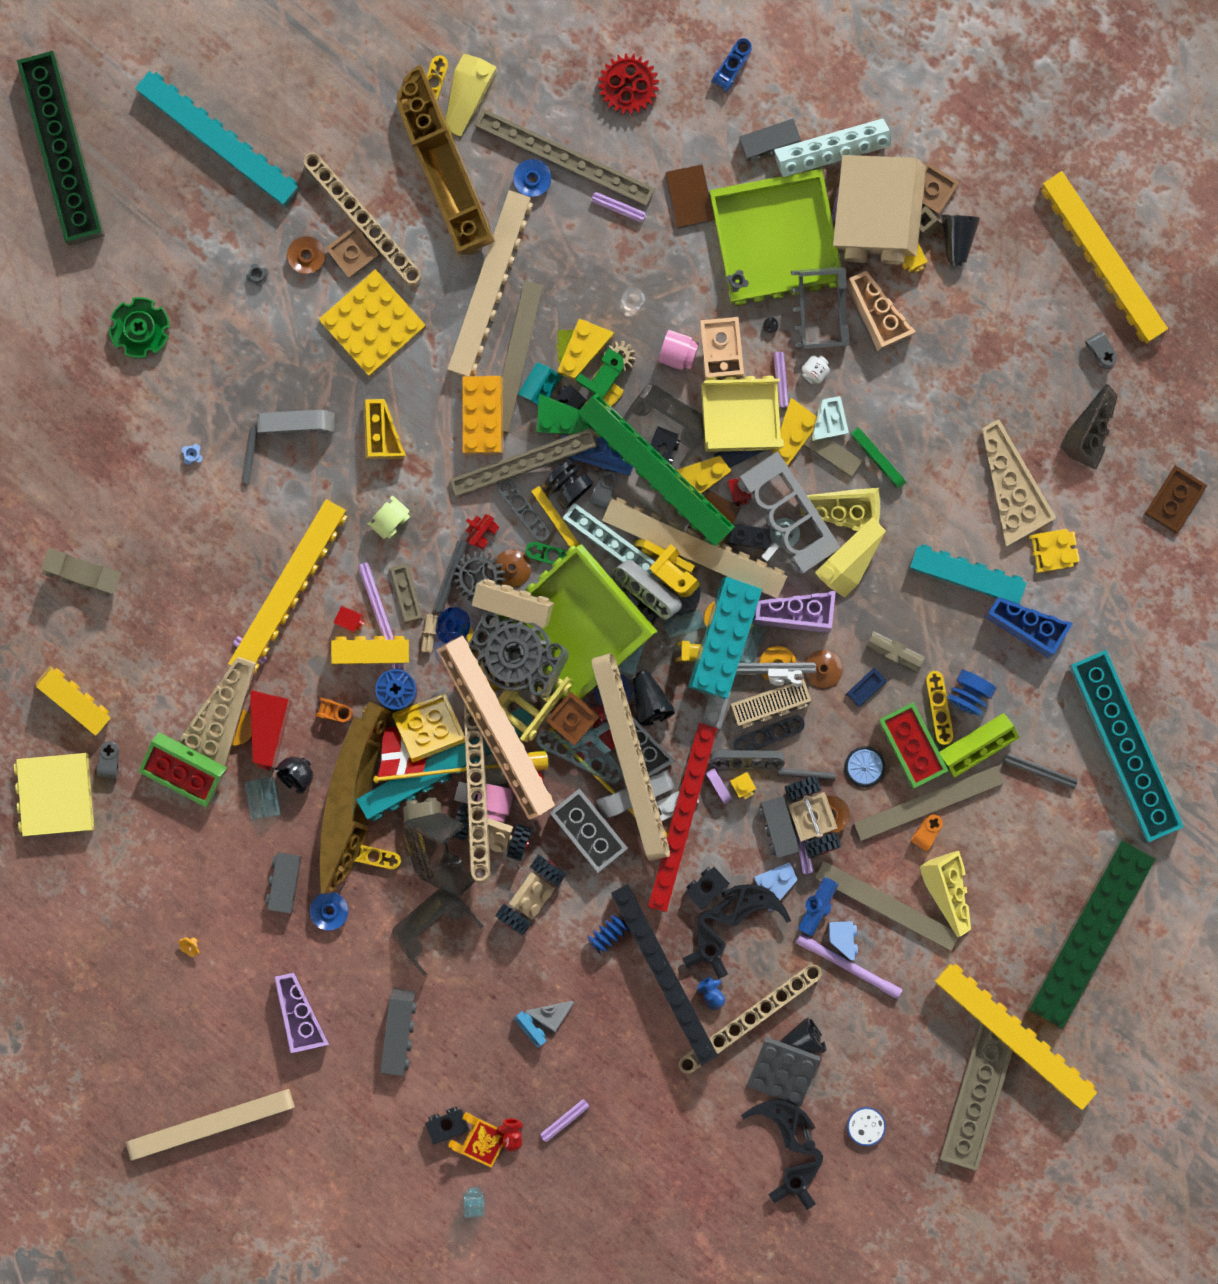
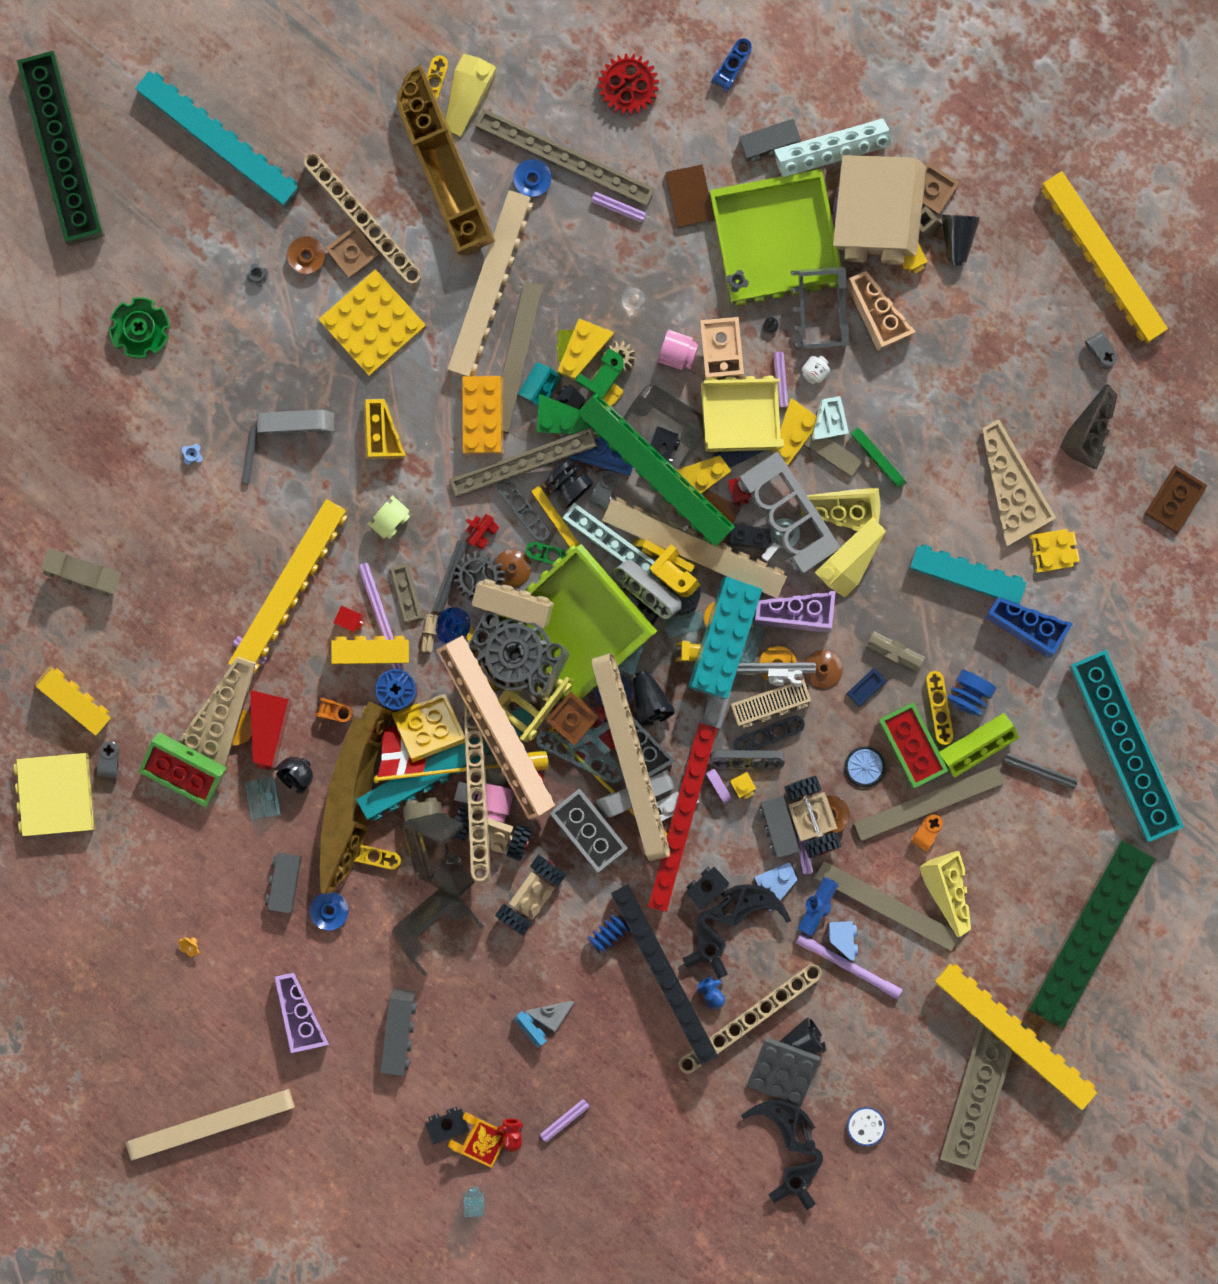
dark grey bar [777,768,836,781] -> none

